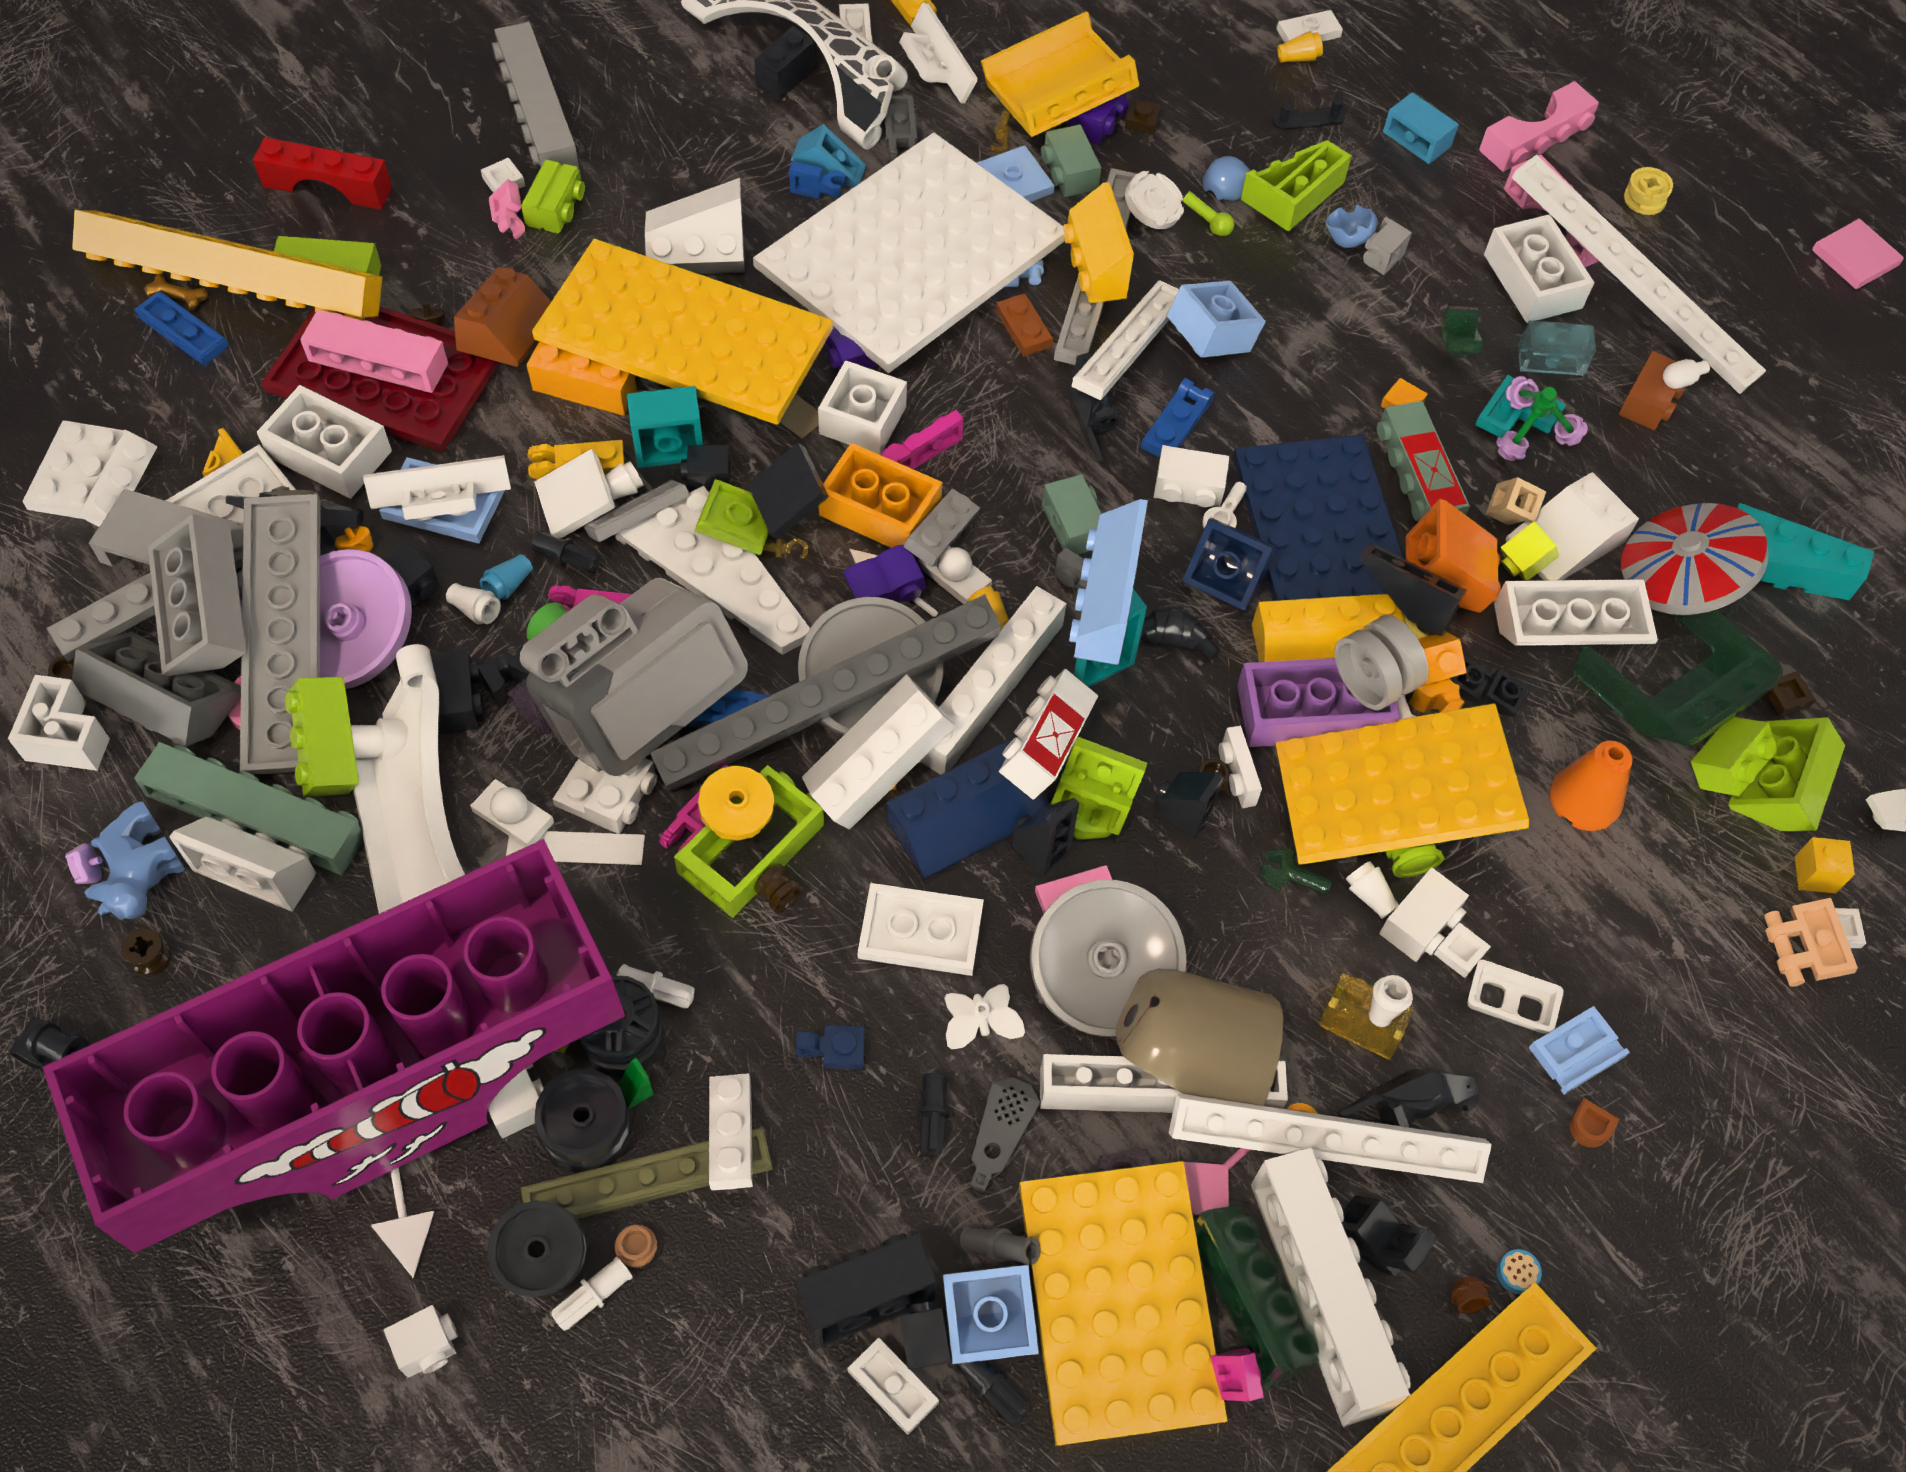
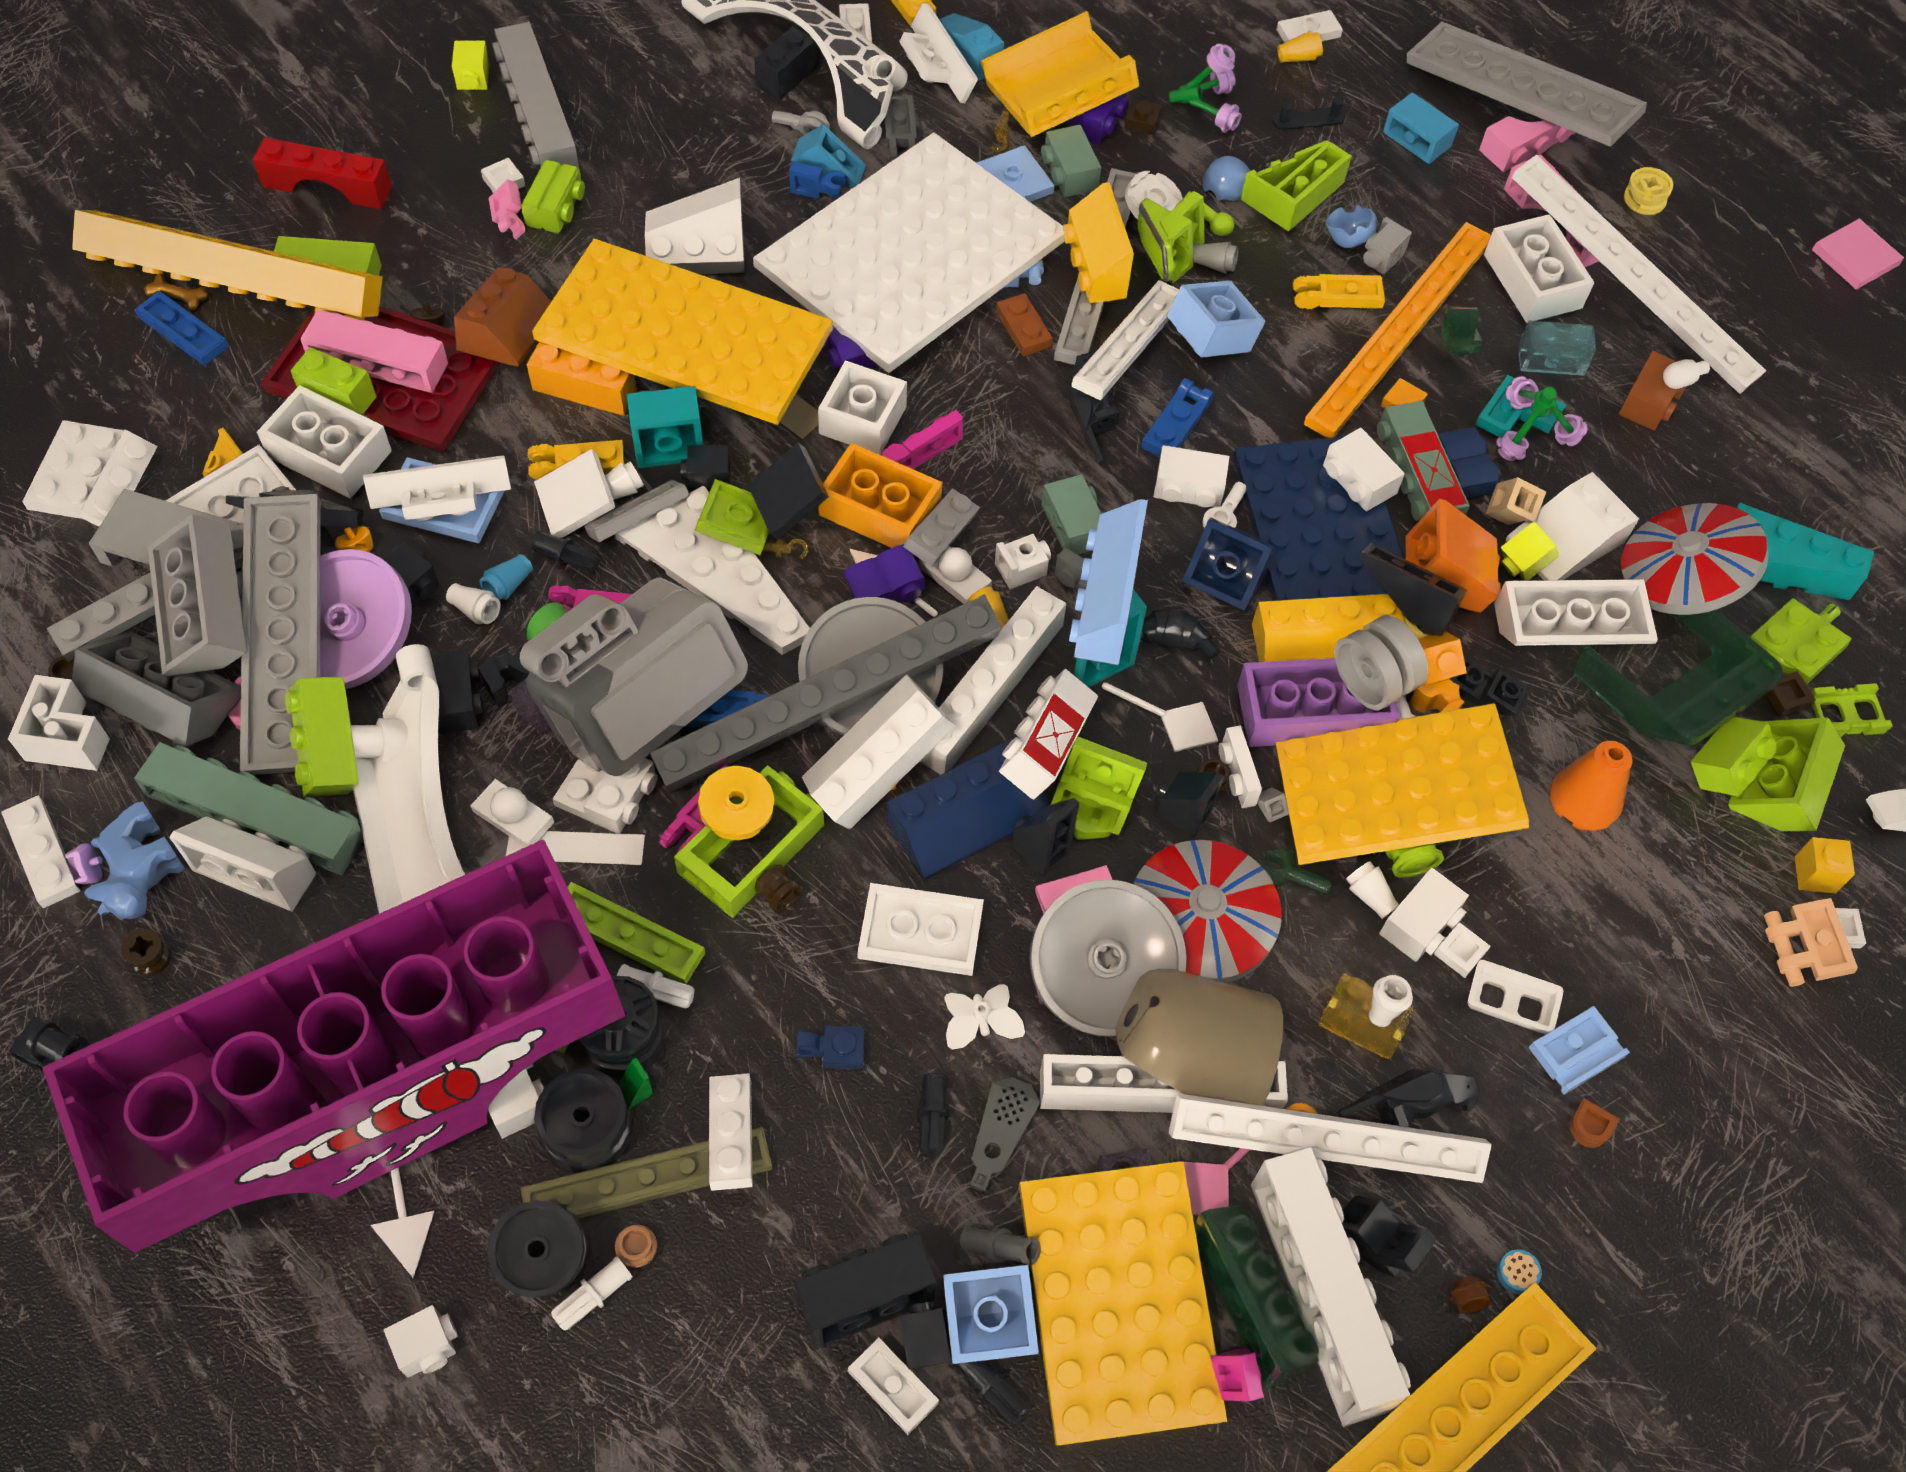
none -> white plate [1,795,81,908]
none -> lime brick [291,347,377,415]
none -> neon yellow brick [452,41,490,90]
none -> lime plate [568,882,705,984]
none -> light grey plate [772,110,830,135]
none -> dark azure slope [939,13,1004,81]
none -> white brick [995,534,1051,590]
none -> white piece [1102,683,1218,752]
none -> dish [1134,840,1282,983]
none -> lime piece [1138,191,1205,285]
none -> lavender plant [1169,44,1242,133]
none -> light grey cone [1193,242,1239,274]
none -> light grey piece [1257,787,1289,822]
none -> yellow hinge [1293,274,1385,309]
none -> light orange plate [1304,222,1491,438]
none -> white brick [1323,428,1405,512]
none -> light grey plate [1407,22,1647,147]
none -> dark blue brick [1438,427,1500,499]
none -> lime plate [1747,598,1852,685]
none -> lime piece [1811,683,1893,737]

